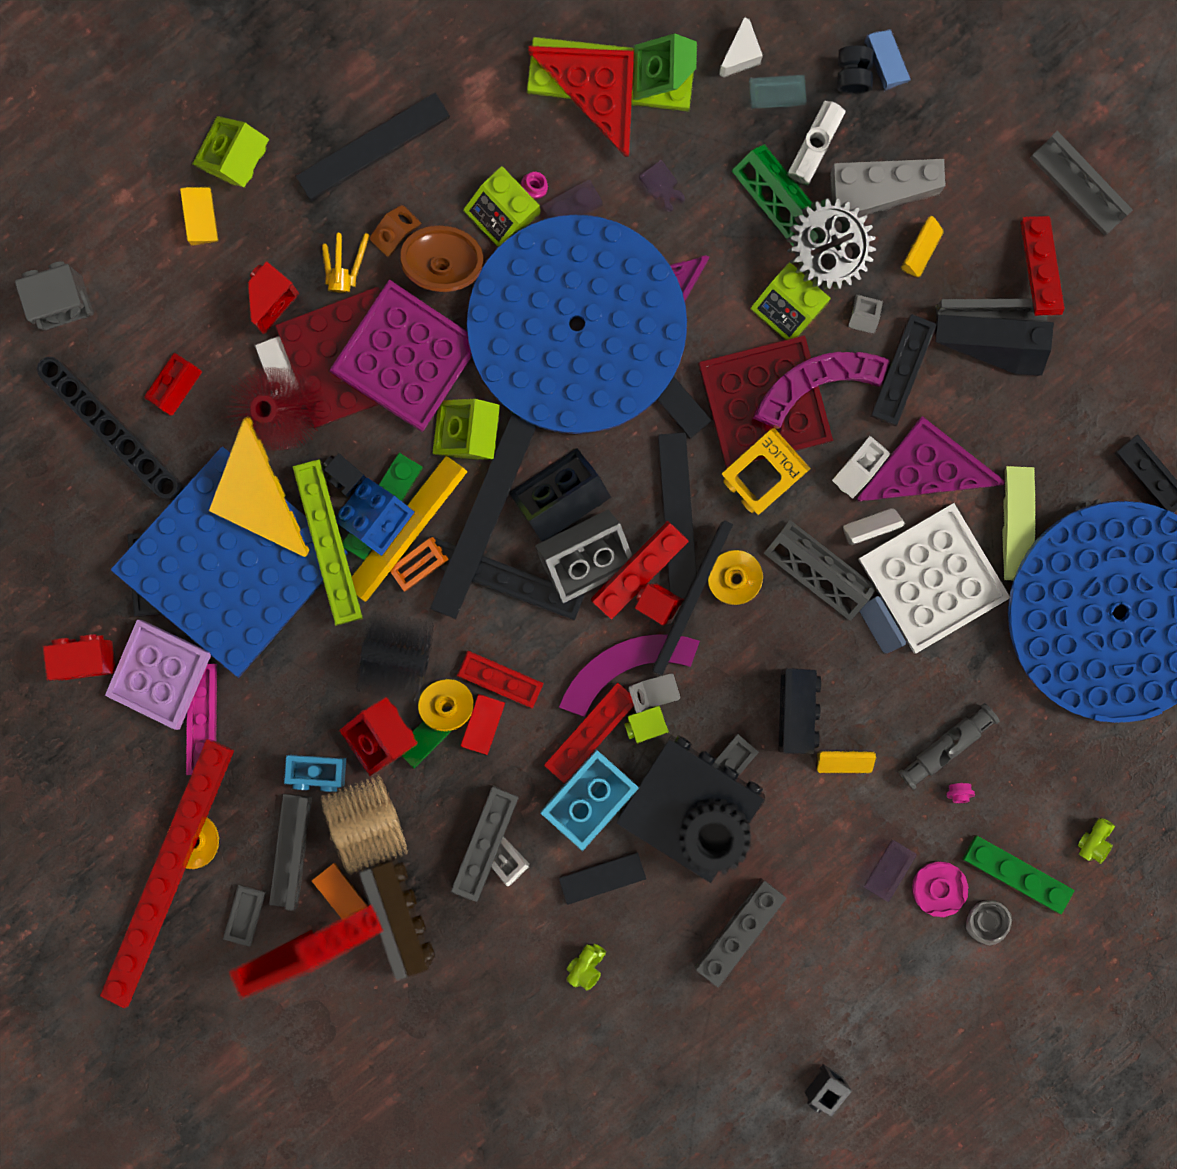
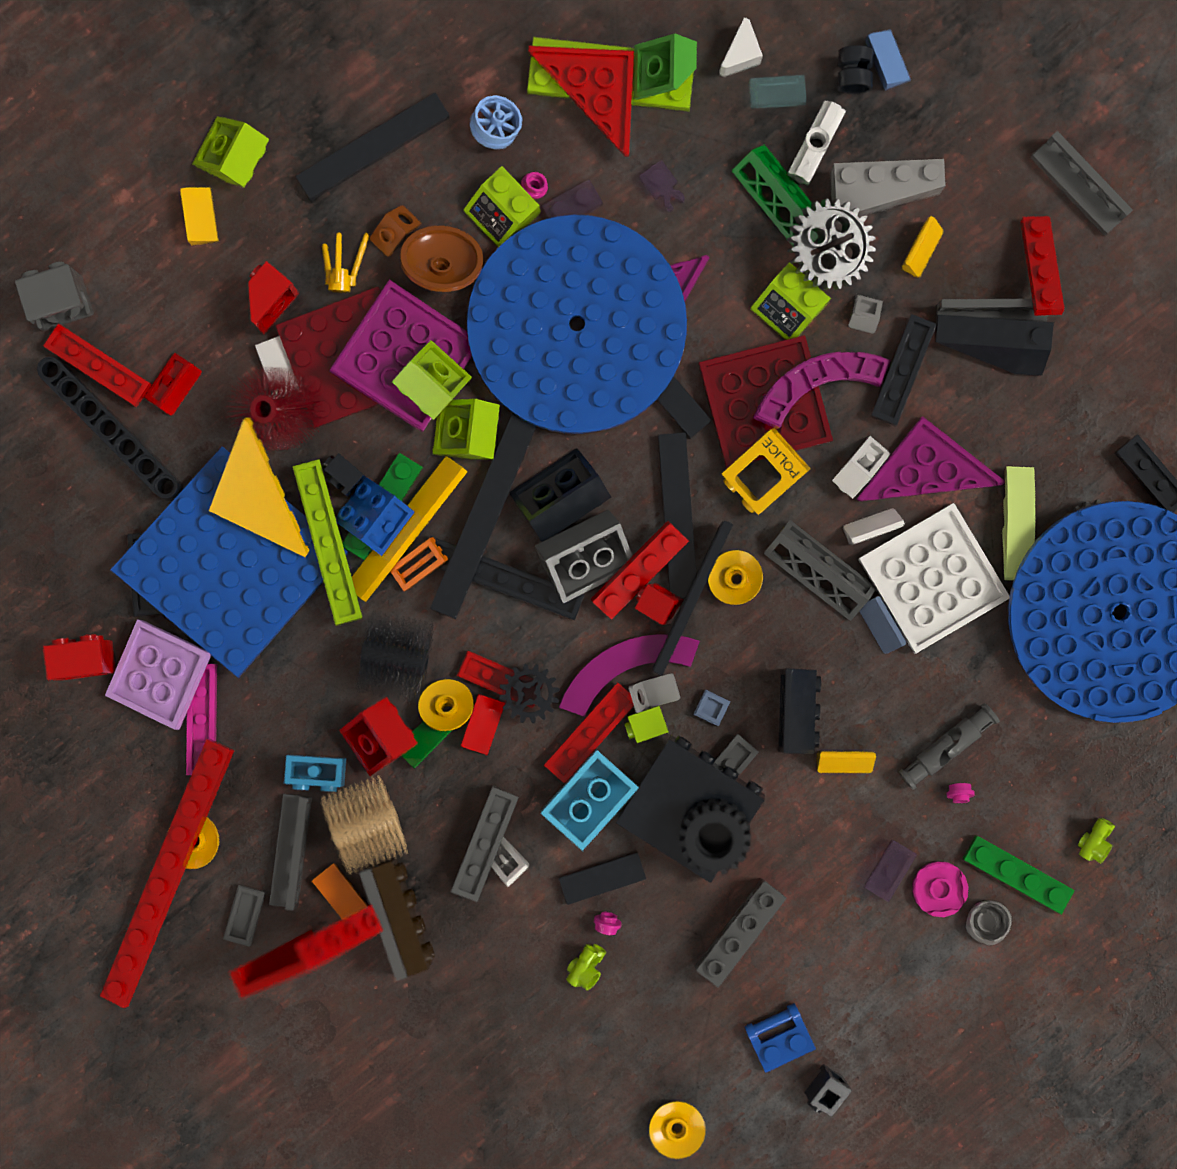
none -> red plate [43,323,152,407]
none -> lime slope [392,340,472,420]
none -> light blue wheel [470,95,522,149]
none -> black gear [499,663,560,724]
none -> dark pink plate [594,912,622,935]
none -> yellow dish [649,1101,705,1159]
none -> sand blue tile [694,689,730,726]
none -> blue plate [744,1003,816,1073]

